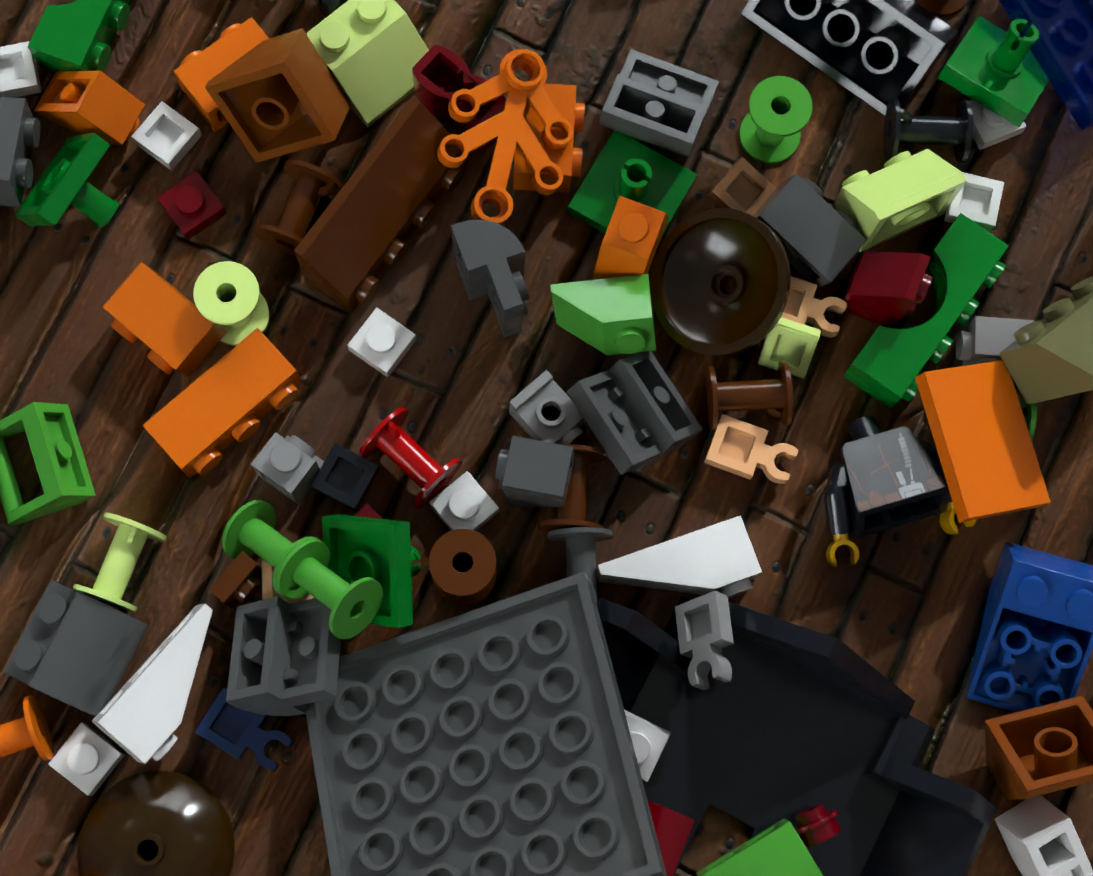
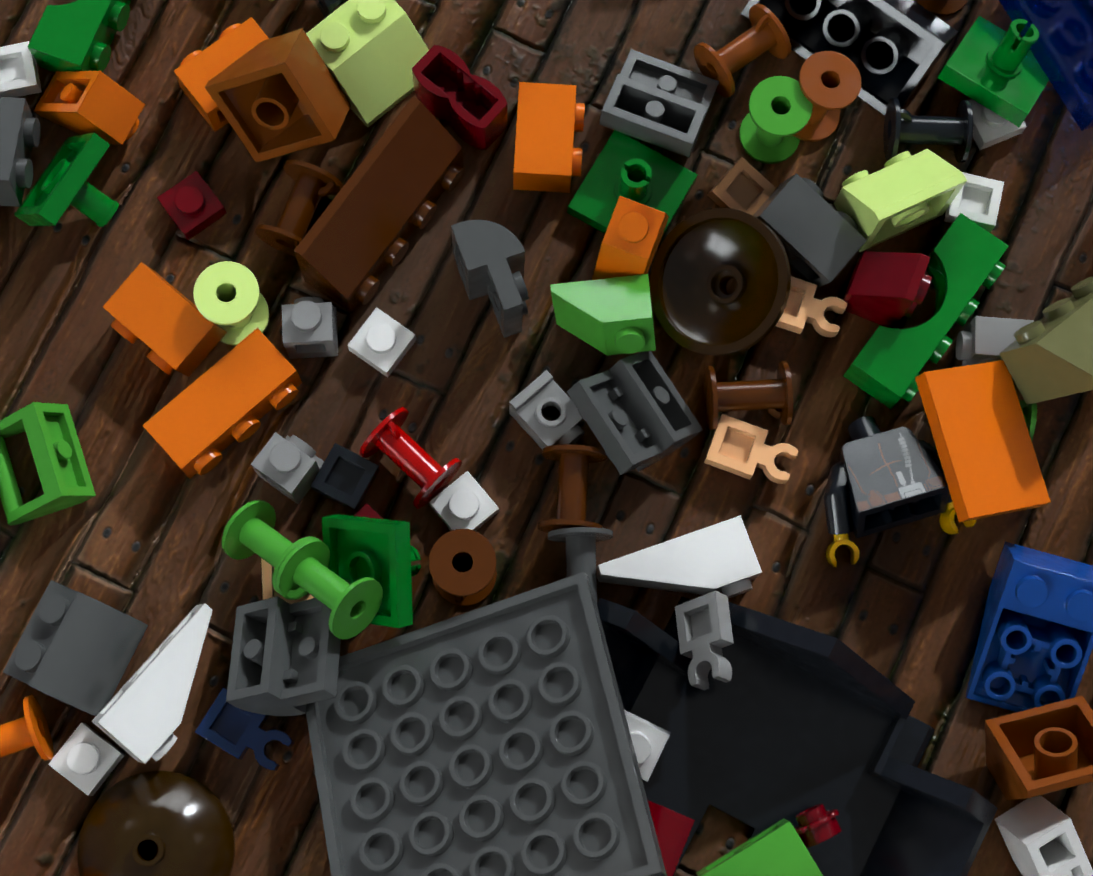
yellowish green piece [72,512,167,613] -> none
white plate [131,101,202,171] -> none
reddish brown plate [209,551,262,609] -> none
orange plant [437,49,574,225] -> none
dark grey slope [495,435,574,507] -> none
yellowish green tile [758,317,821,379] -> none
none -> light grey brick [282,297,338,359]
none -> dark orange piece [694,4,791,98]
none -> dark orange piece [793,51,862,142]

